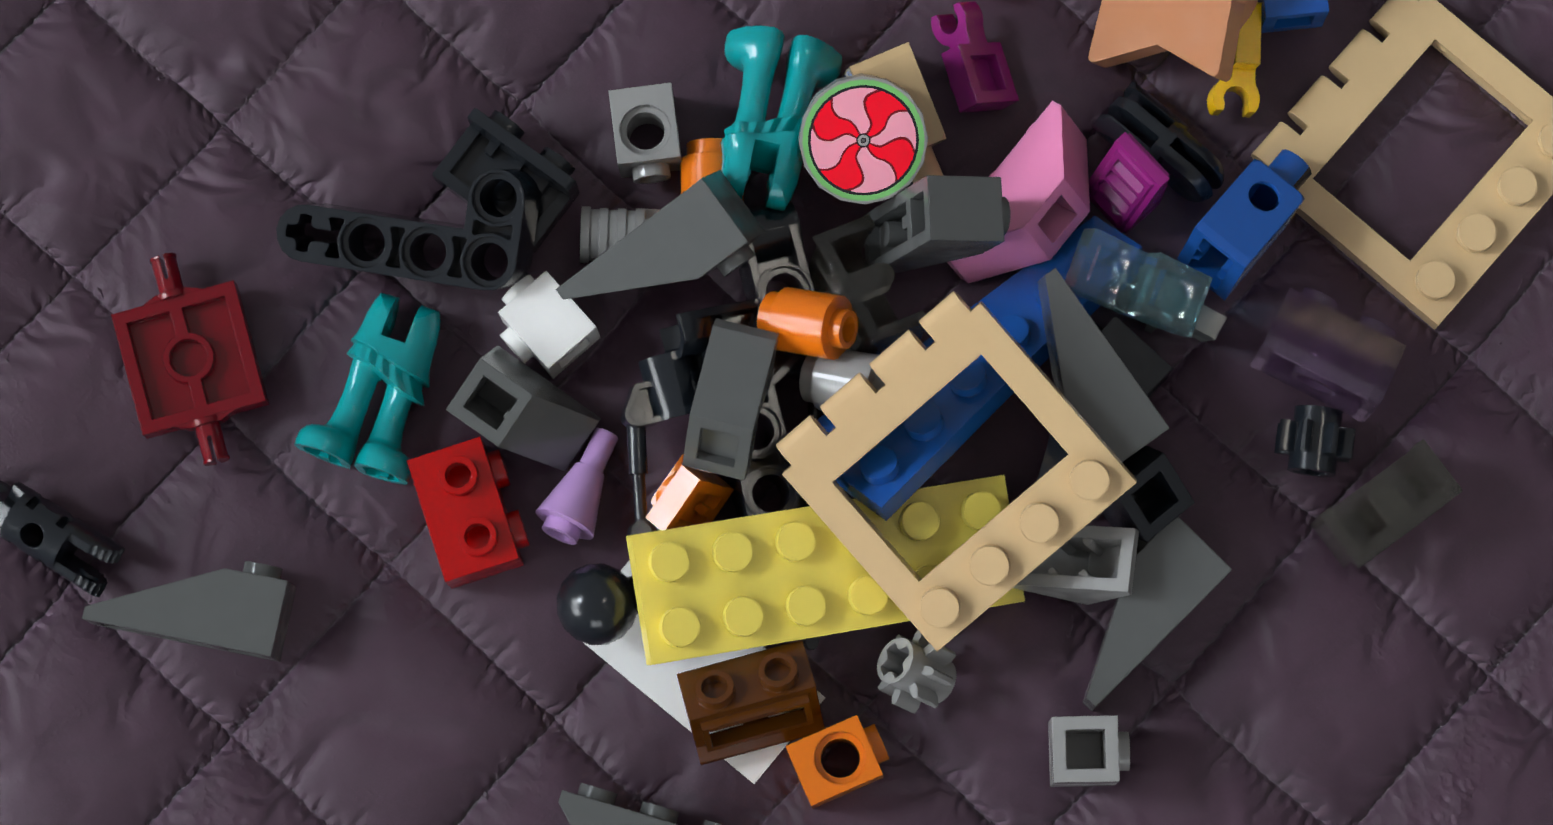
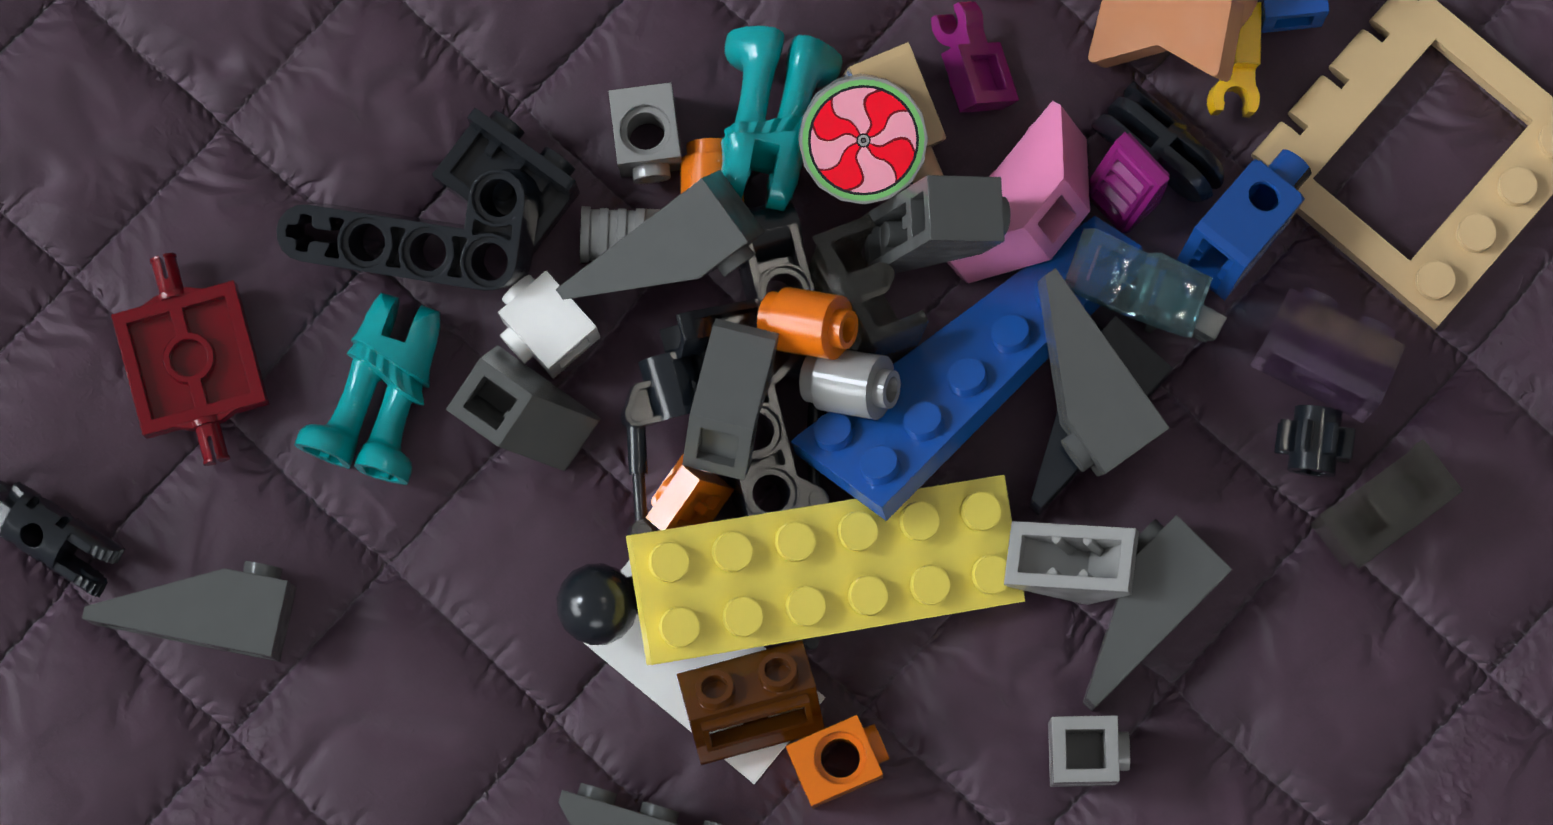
red brick [407,437,530,589] -> none
lavender cone [535,428,618,545] -> none
tan hinge [776,291,1137,652] -> none
light grey gear [877,630,956,714] -> none
black brick [1102,445,1195,542] -> none

